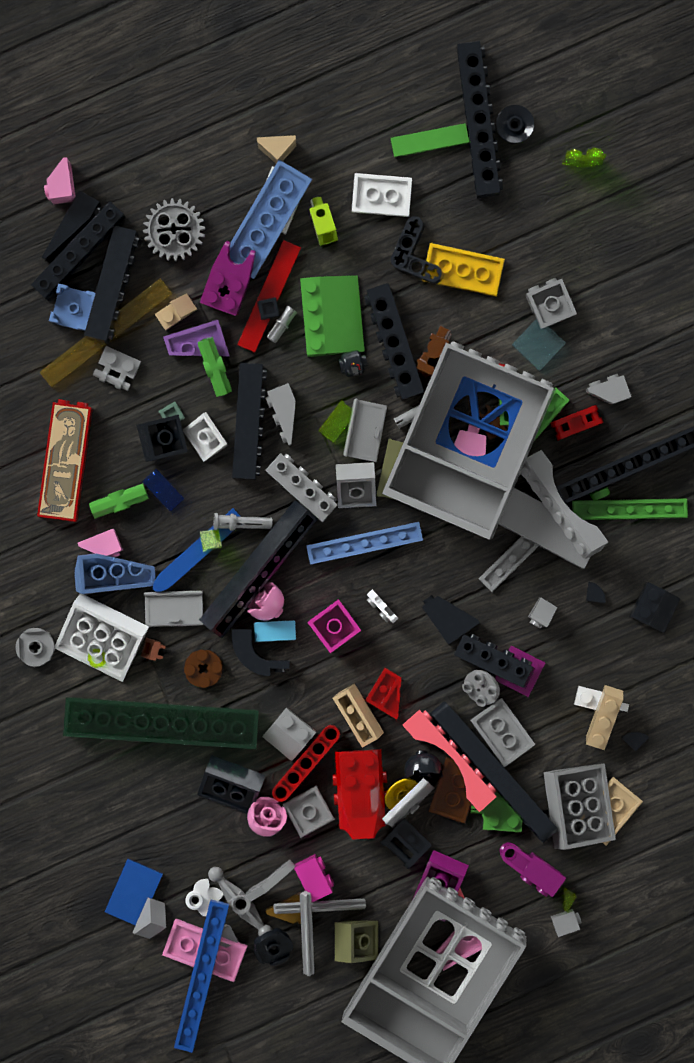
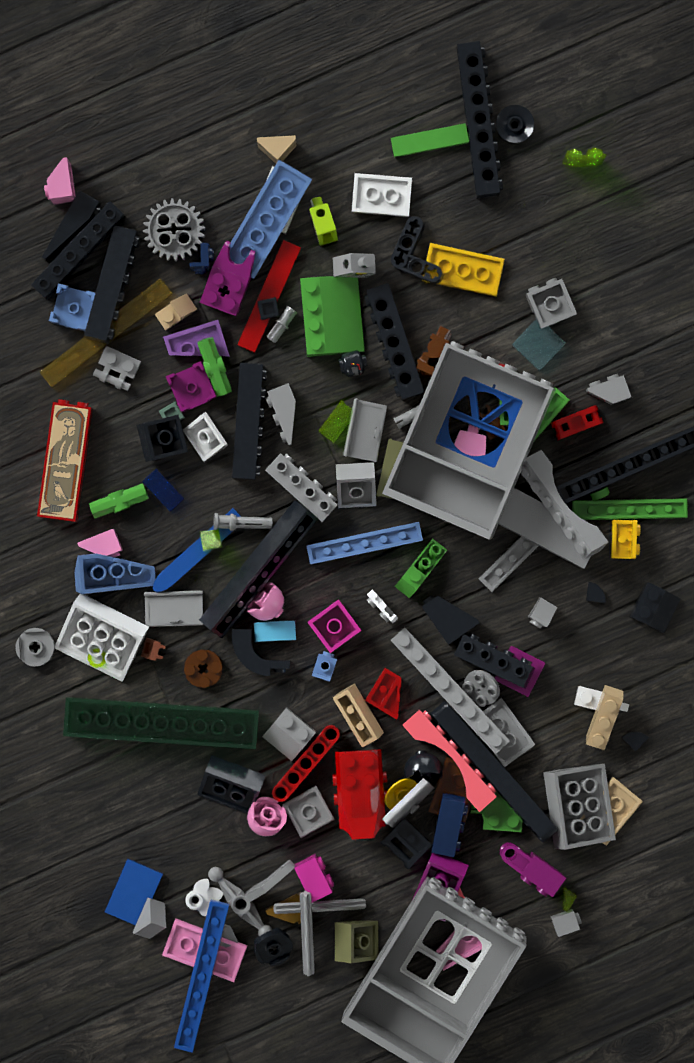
none -> magenta panel [166,361,217,413]
none -> dark blue bracket [189,243,214,274]
none -> medium blue brick [312,651,337,681]
none -> light grey torso [333,253,375,278]
none -> light grey brick [391,627,510,754]
none -> bright green slope [395,538,447,598]
none -> dark blue brick [431,793,469,857]
none -> yellow bracket [611,520,640,559]

